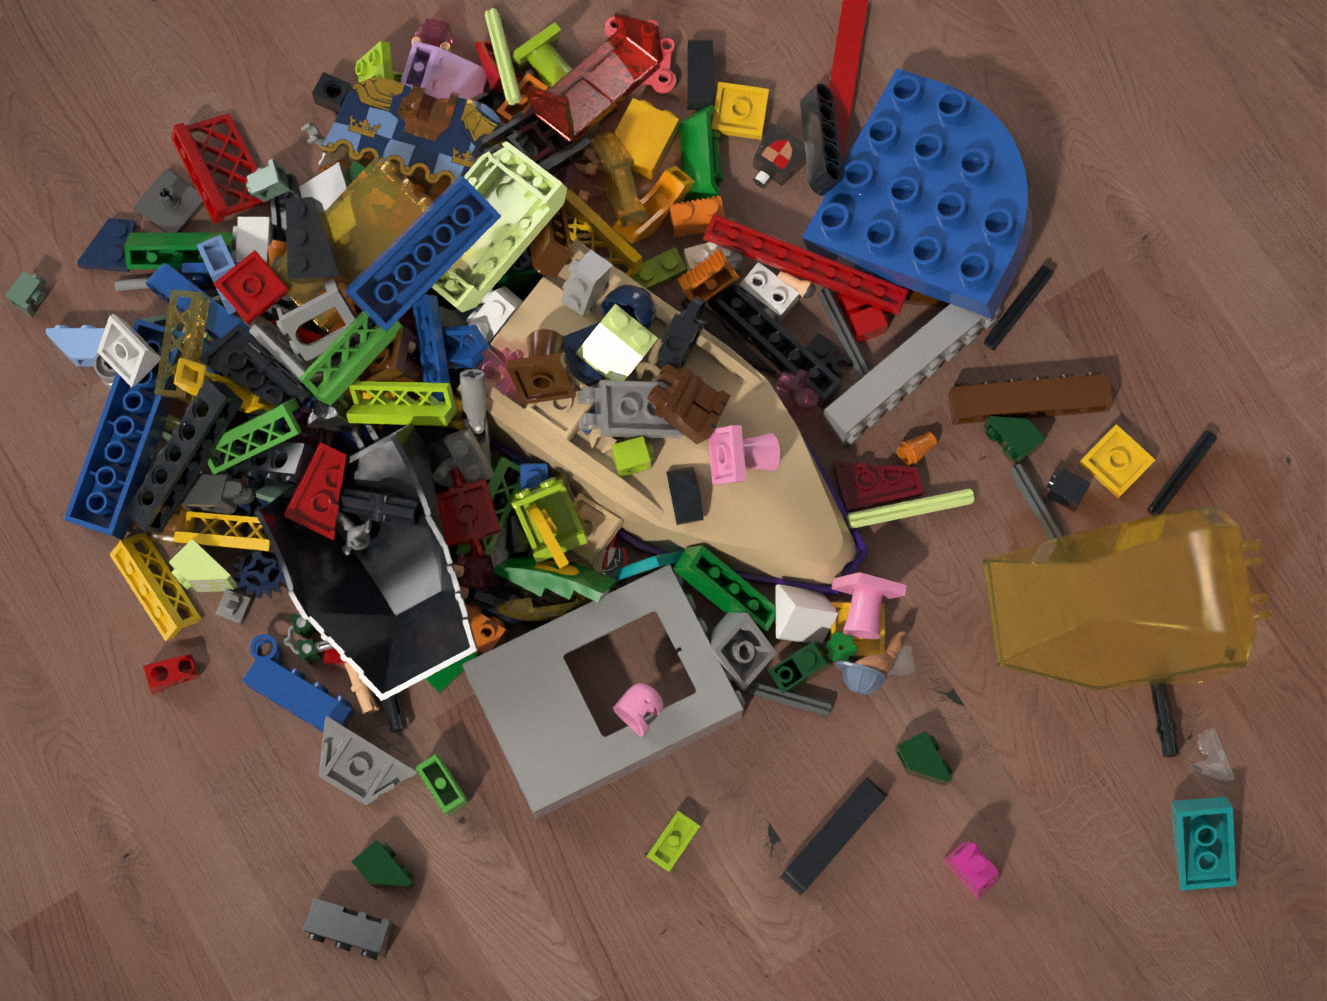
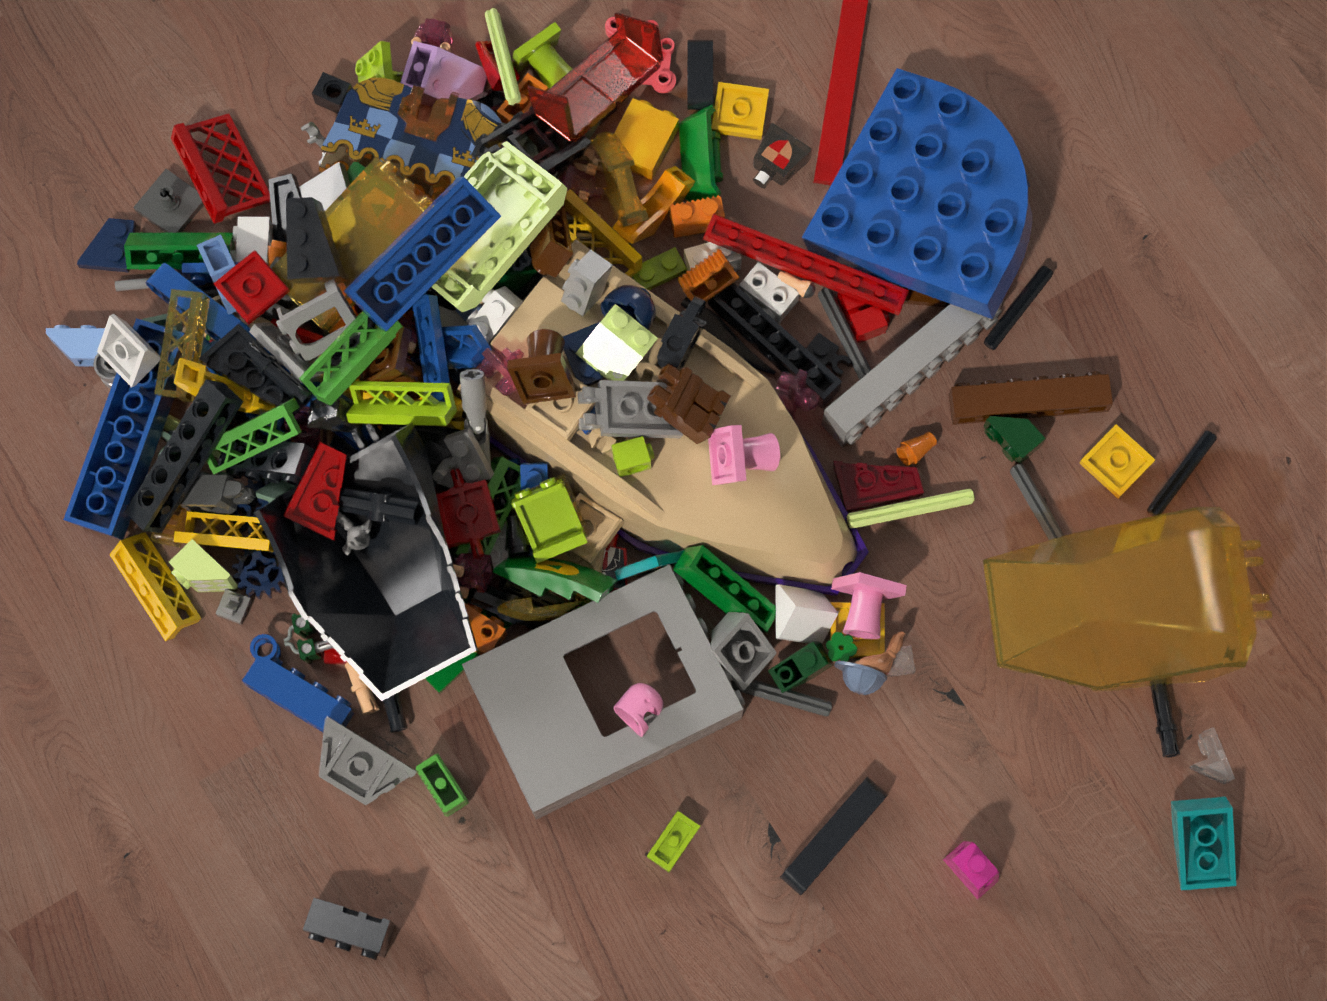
sand green brick [5,271,46,317] -> none
red leg [143,654,199,694] -> none
sand green brick [246,159,291,202] -> none
dark green slope [351,840,414,889] -> none
yellow wing [525,503,569,569] -> none
black slope [666,467,704,525] -> none
black beam [800,83,843,196] -> none
dark green slope [894,731,953,786] -> none
black brick [1046,468,1091,512] -> none

